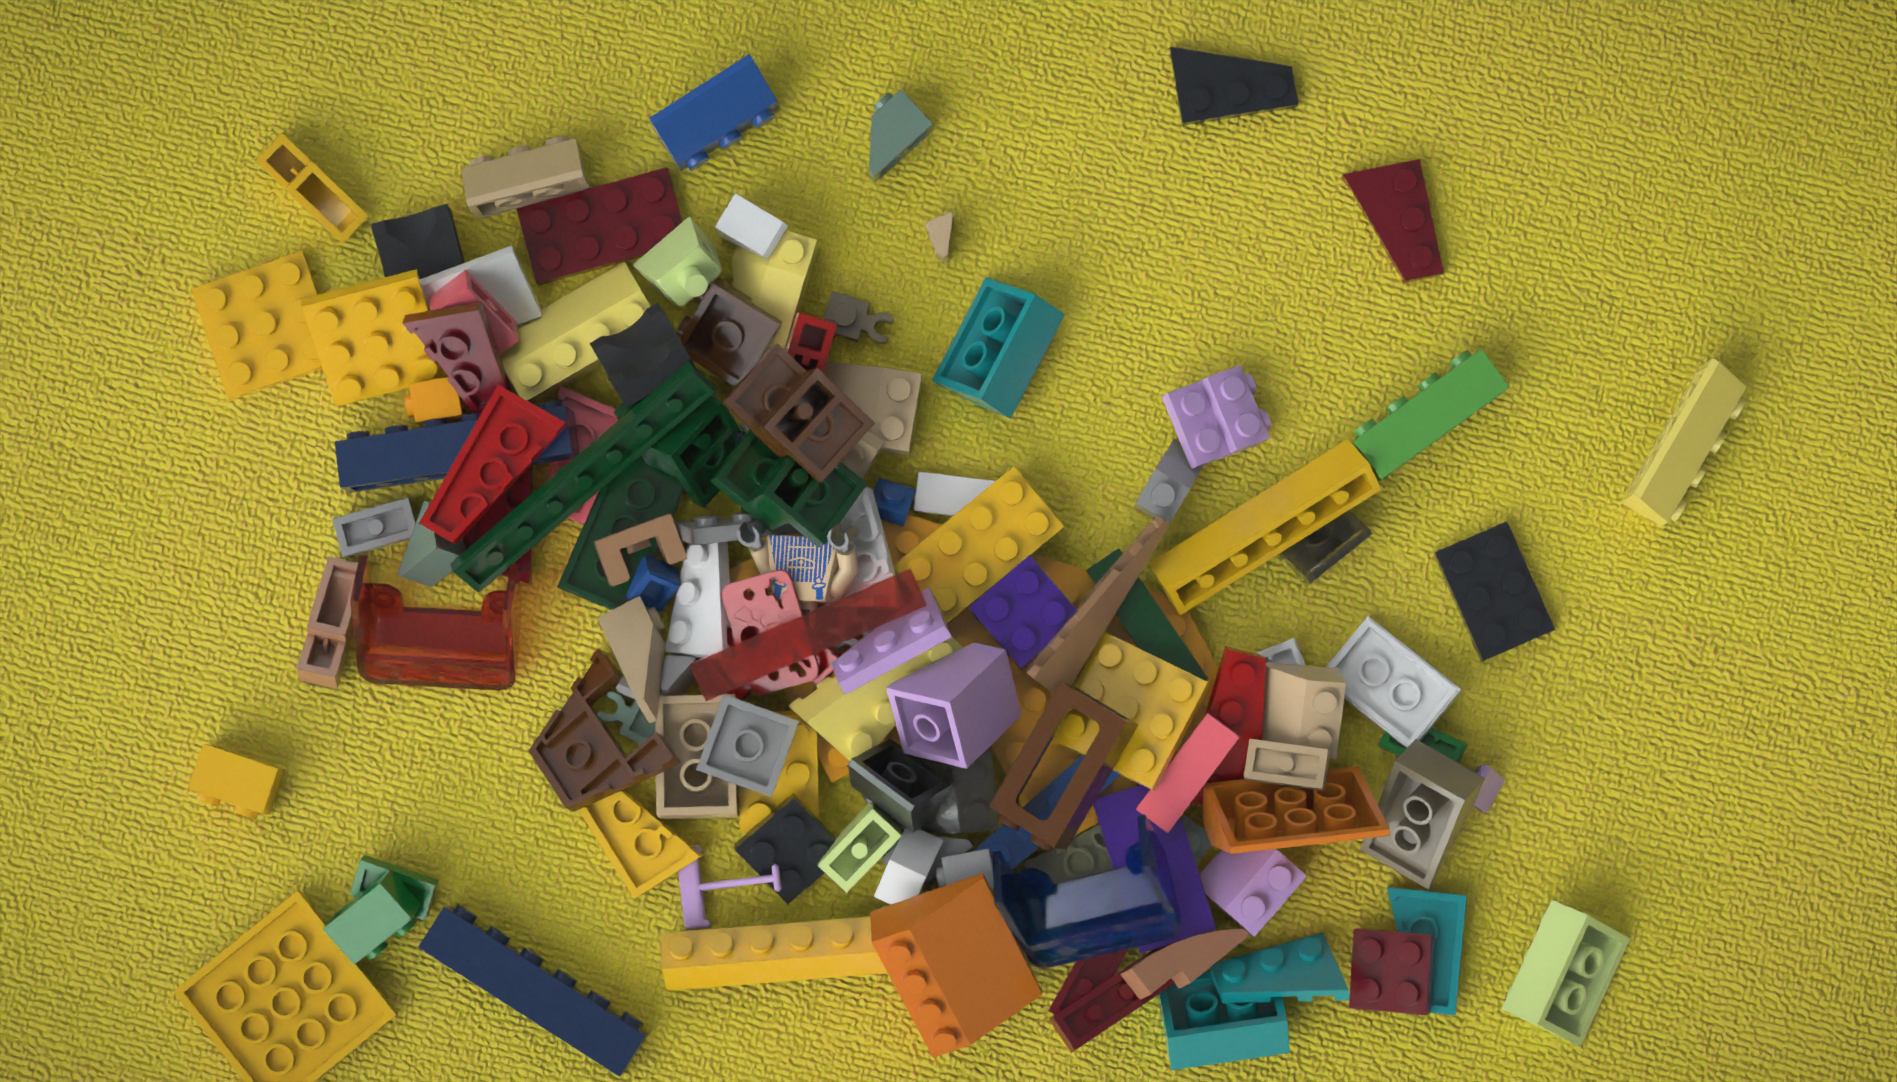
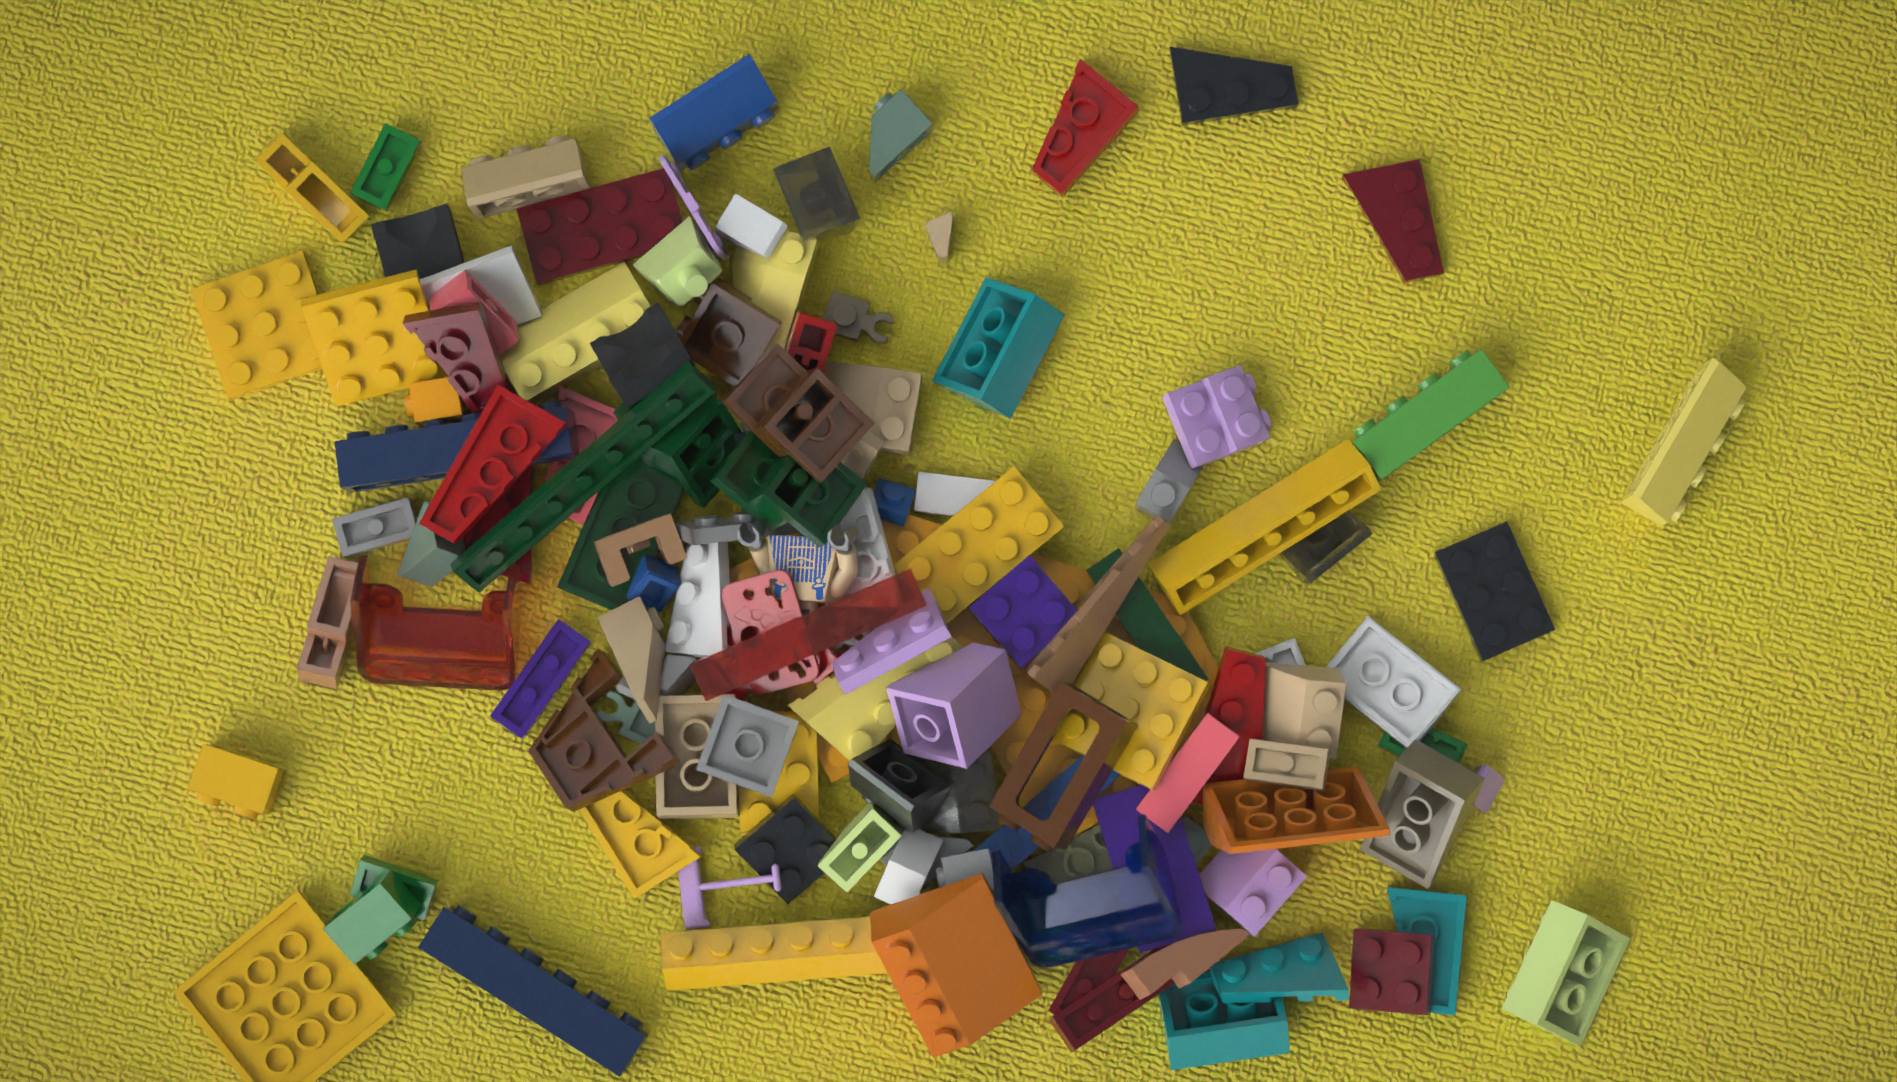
none -> green plate [350,123,422,212]
none -> dark purple plate [490,619,592,739]
none -> lavender axle [658,155,729,260]
none -> clear smoke slope [773,146,860,241]
none -> red wing [1032,59,1140,198]

